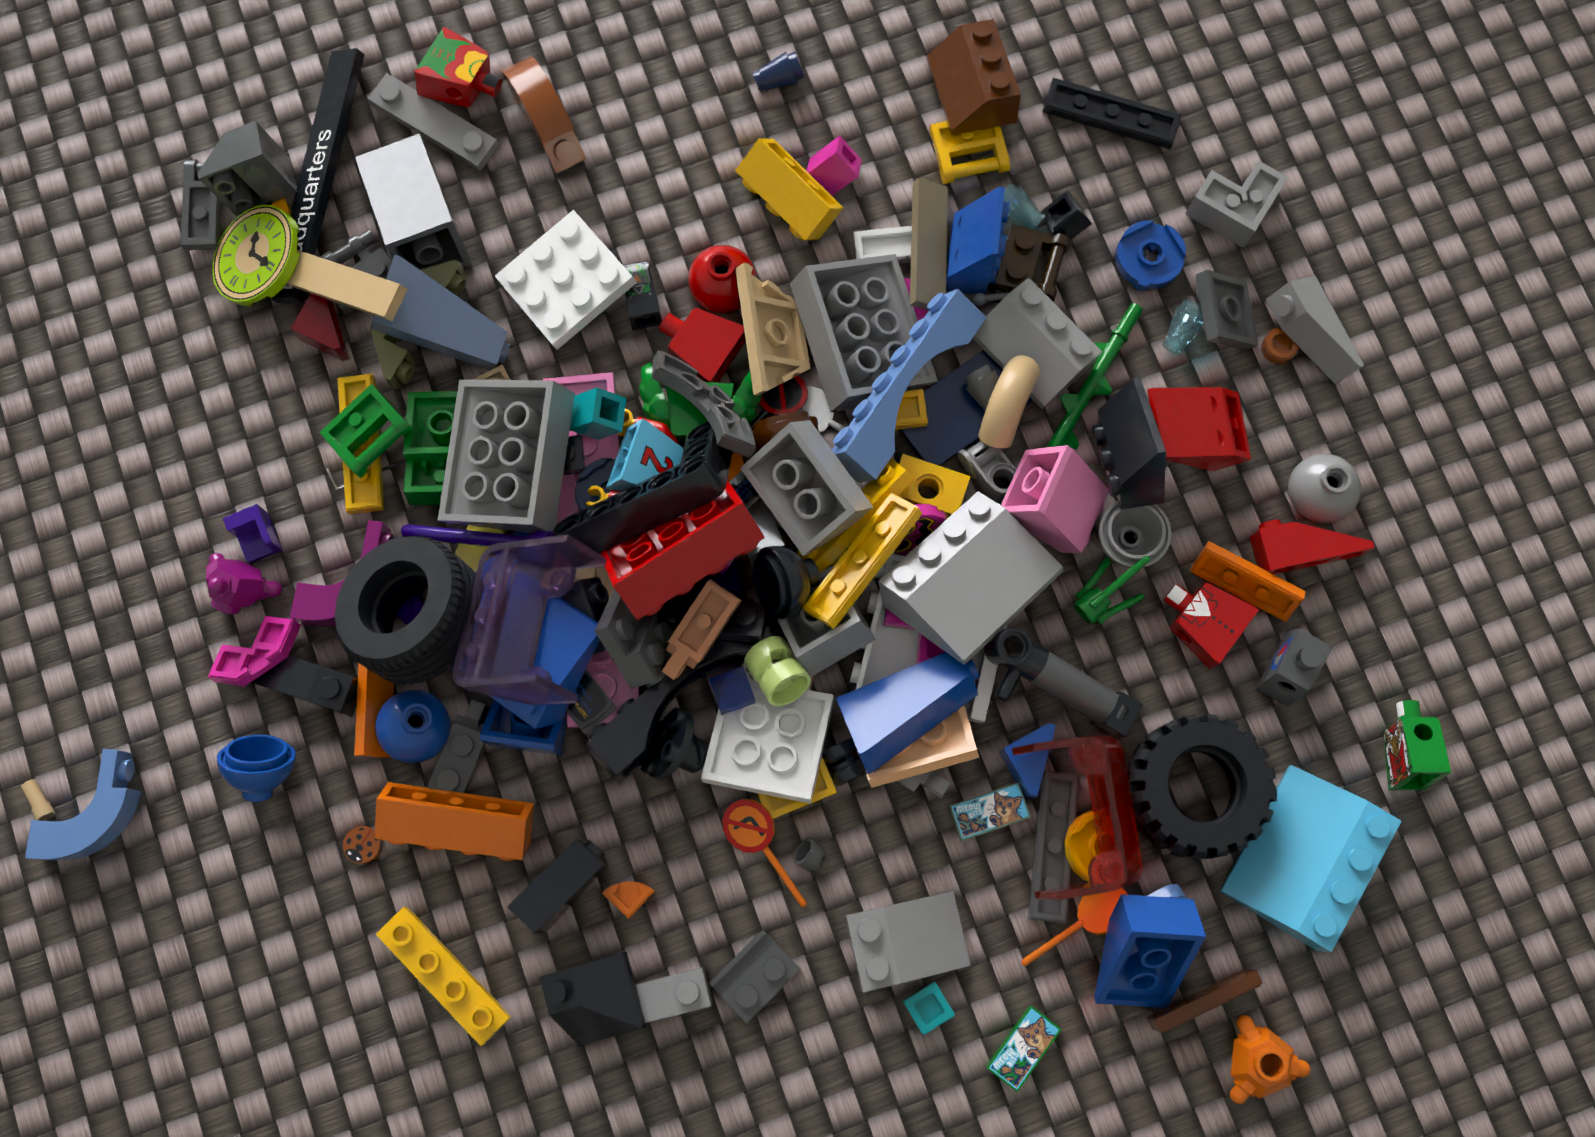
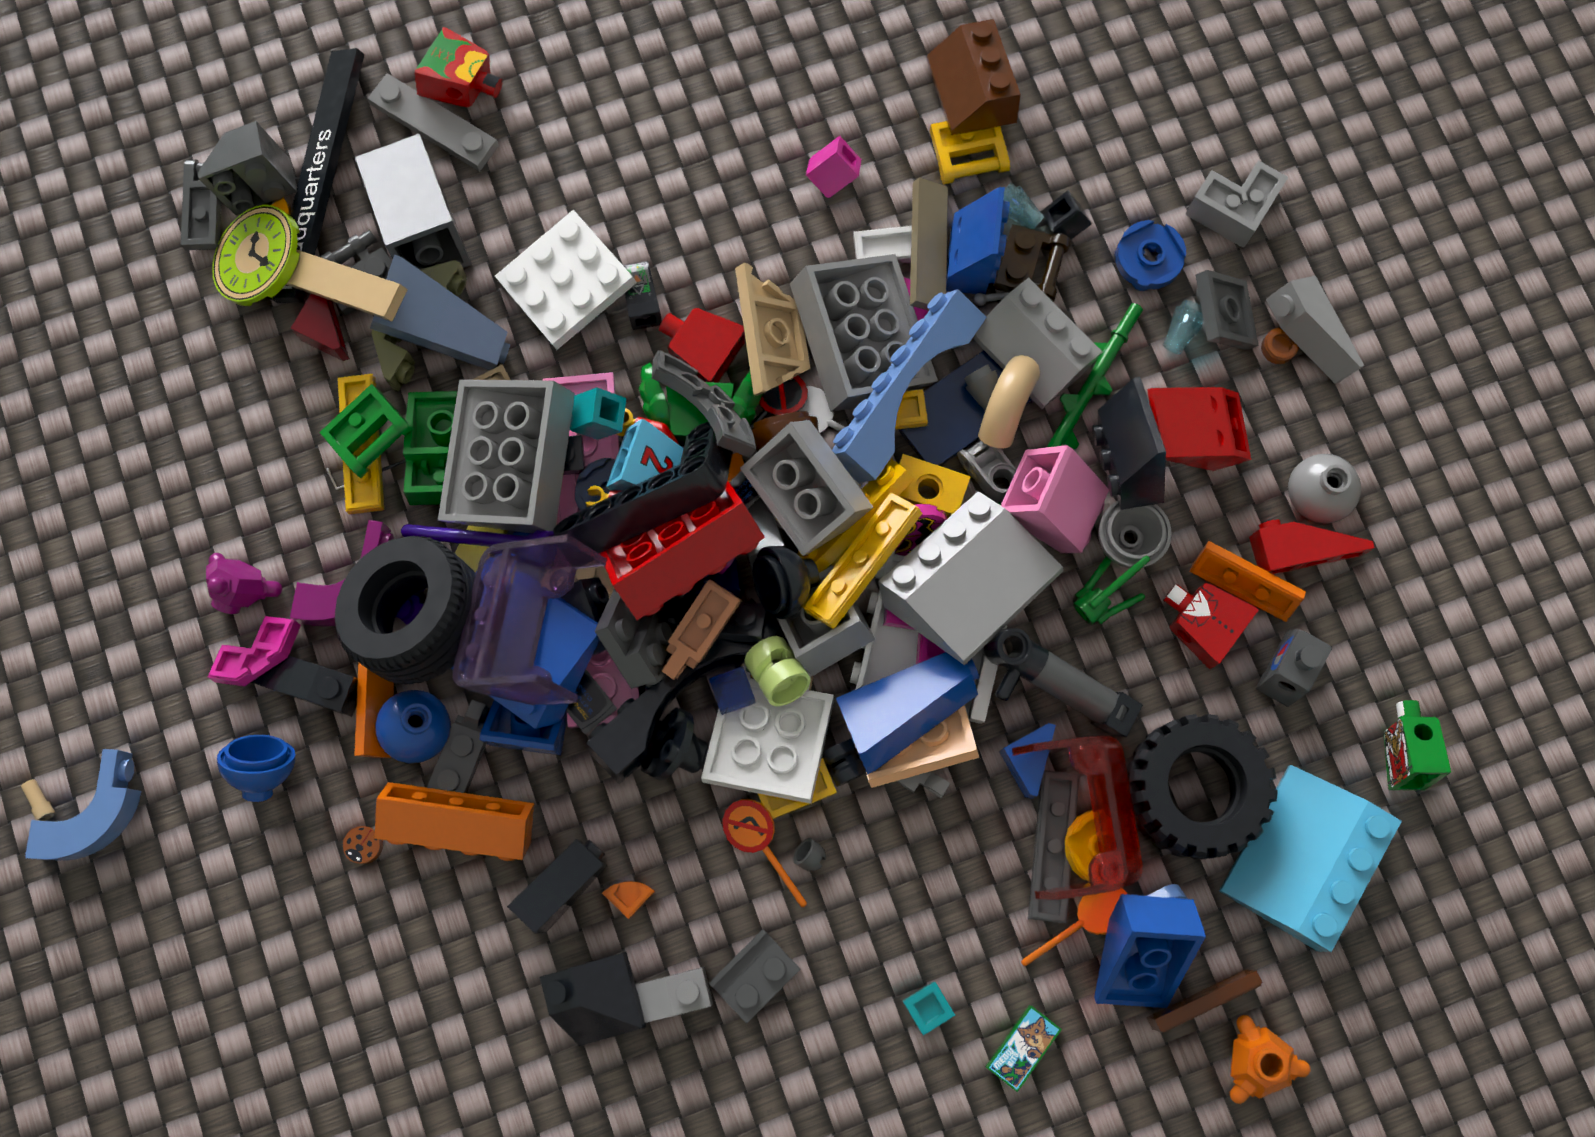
dark purple panel [223,504,282,563] -> none
yellow plate [376,906,512,1046] -> none
dark orange arch [501,56,587,174] -> none
red piece [688,245,757,313] -> none
yellow brick [735,138,844,240] -> none
dark blue cone [753,52,804,92] -> none
light grey slope [845,891,971,992] -> none
tile [948,782,1031,841] -> none
black tile [1042,78,1182,150] -> none

